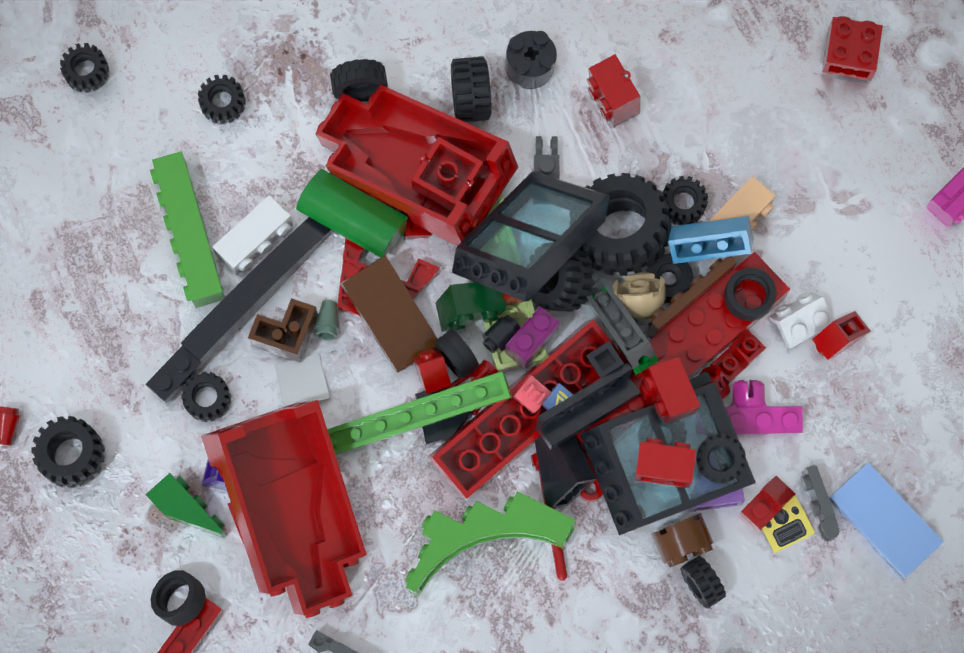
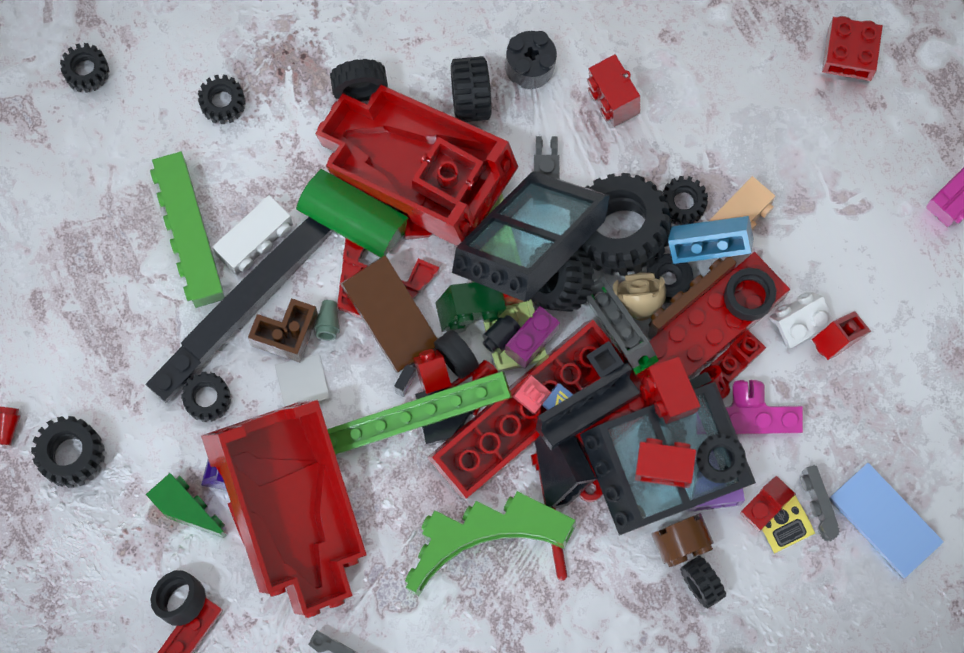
none -> black tile [394,364,416,397]

